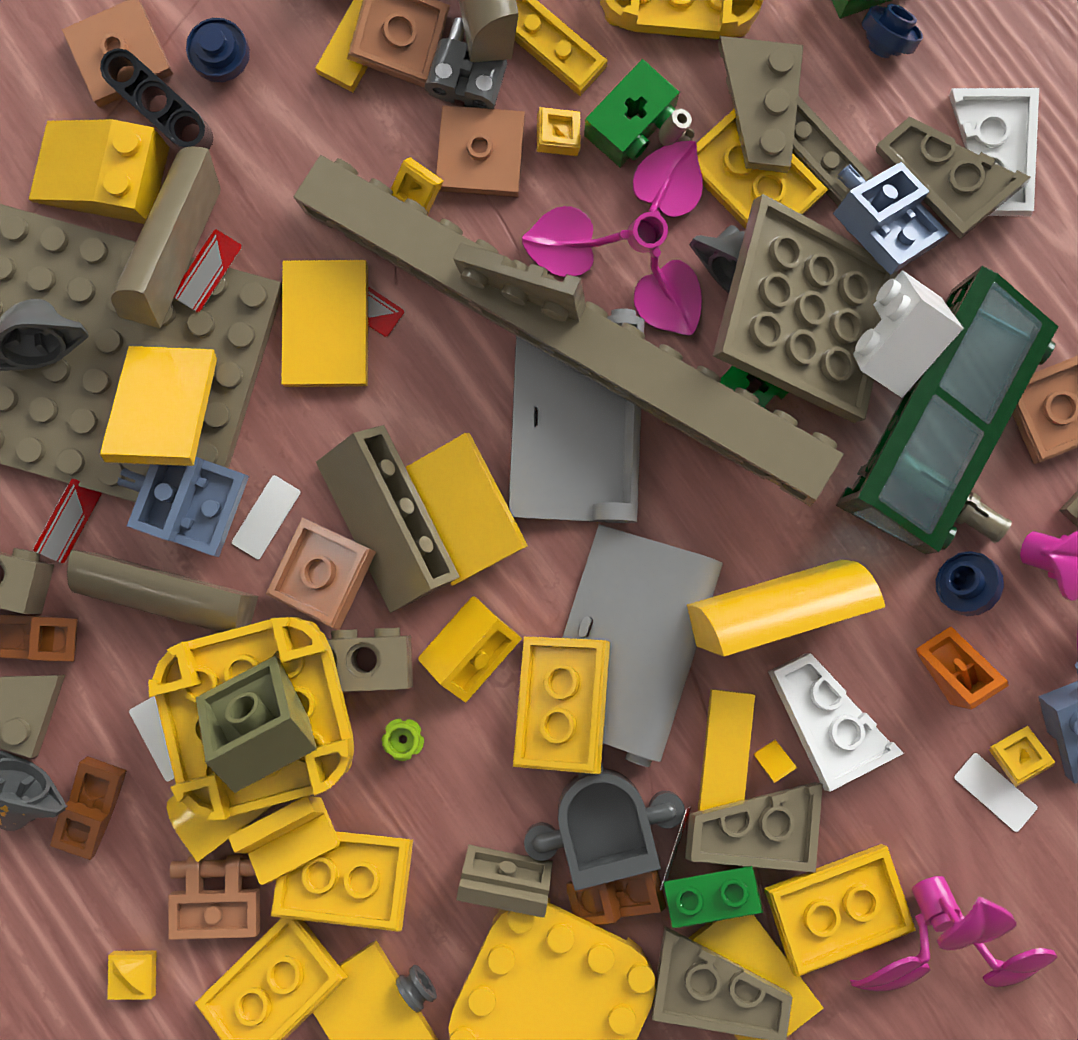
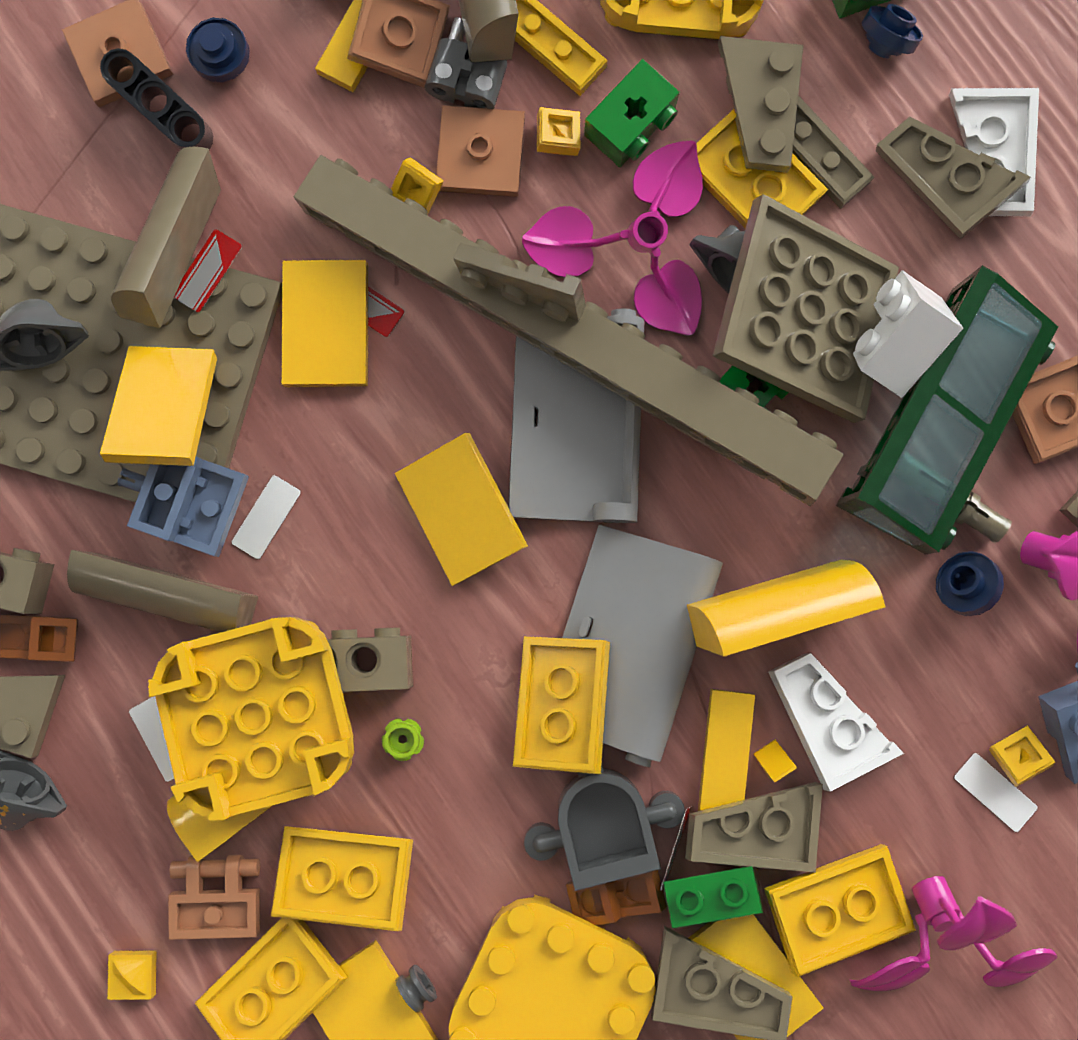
yellow slope [29,119,169,224] -> none
sticker [33,478,102,564] -> none
dark orange slope [50,756,127,860] -> none
olive slope [196,655,317,793] -> none
yellow panel [228,795,340,885] -> none
nougat plate [266,517,376,630] -> none
dark tan brick [316,425,460,613] -> none
yellow panel [418,596,522,703] -> none
dark tan plate [456,845,553,918] -> none
dark tan arm [658,108,695,146] -> none
sand blue plate [833,162,949,275] -> none
orange slope [916,626,1009,710] -> none

